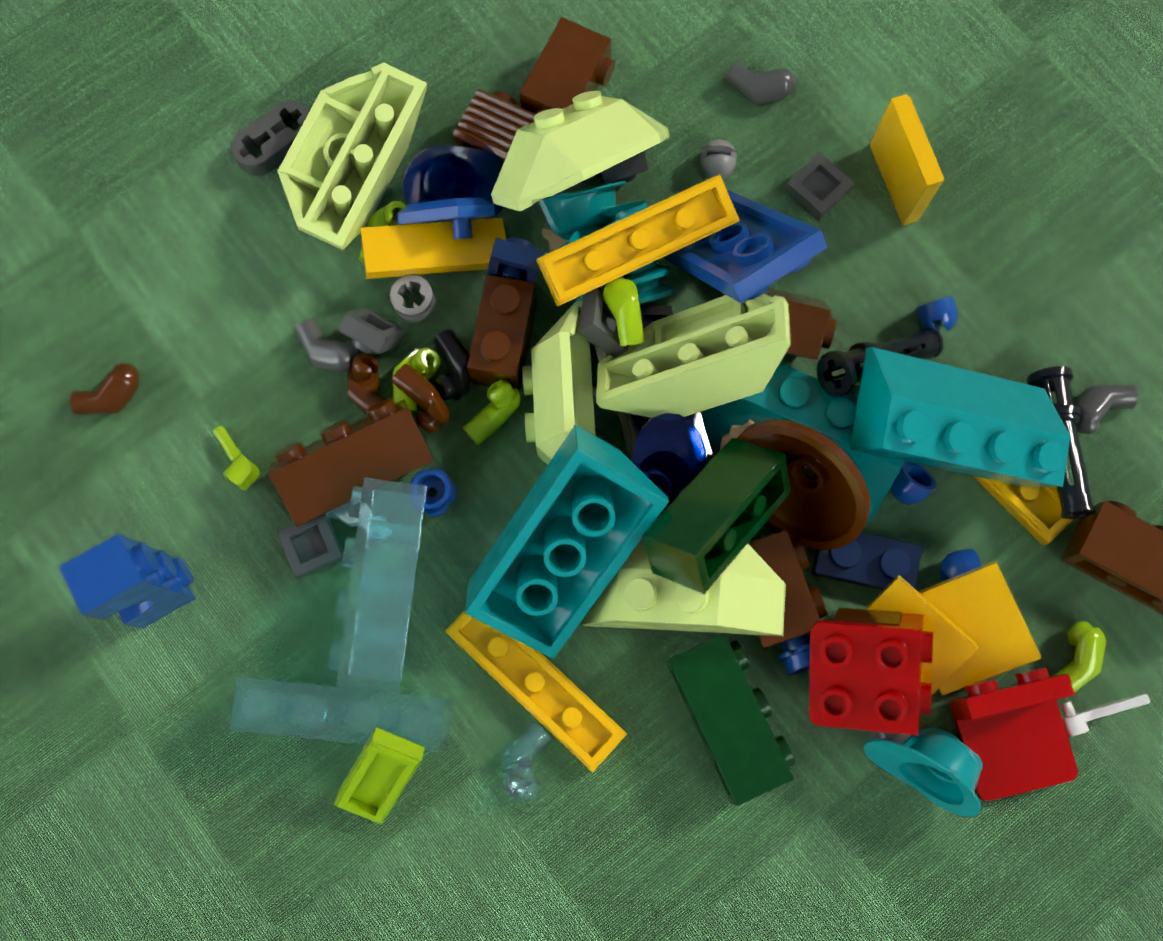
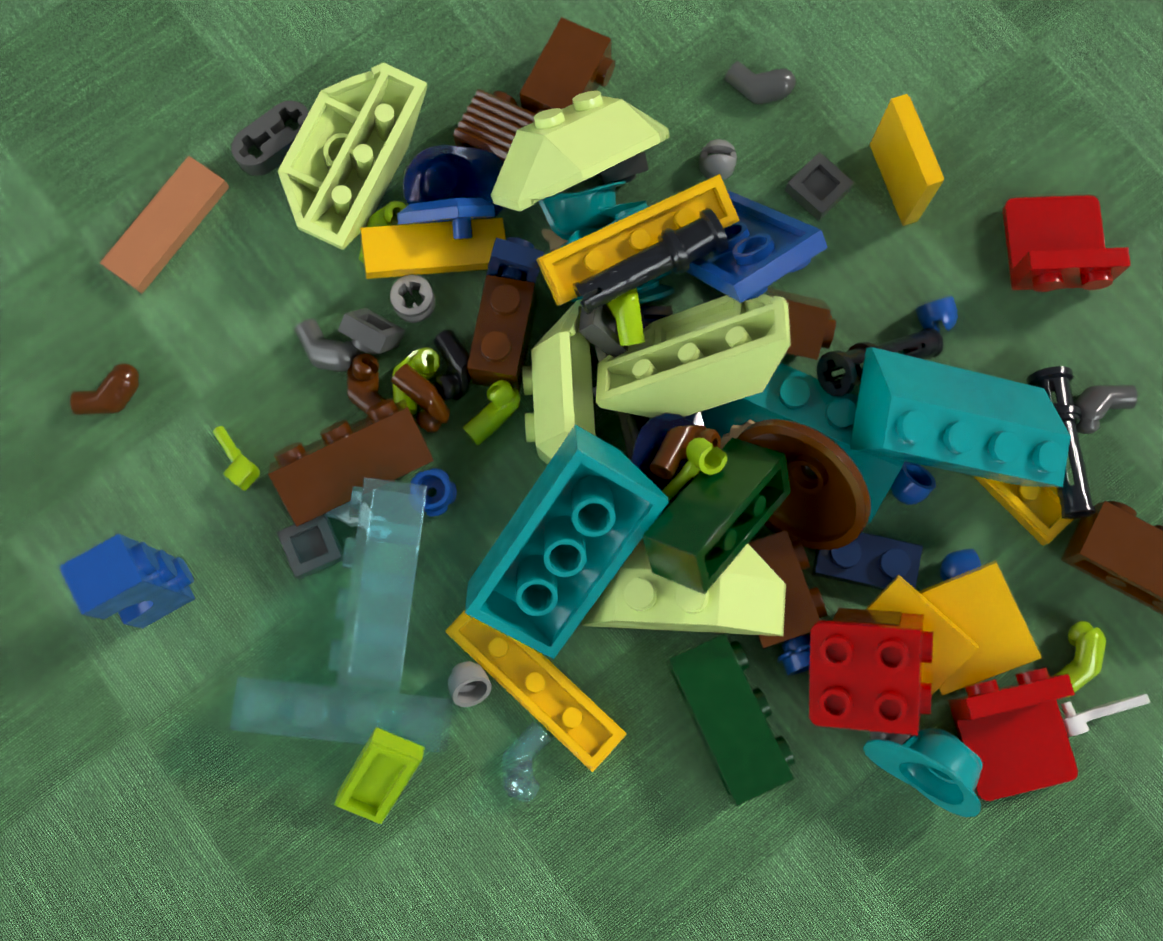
none -> nougat tile [100,156,229,294]
none -> light grey hinge [447,661,492,707]
none -> black pin [573,208,729,314]
none -> reddish brown arm [649,425,721,480]
none -> lime hand [662,438,727,500]
none -> red bracket [1003,195,1131,292]

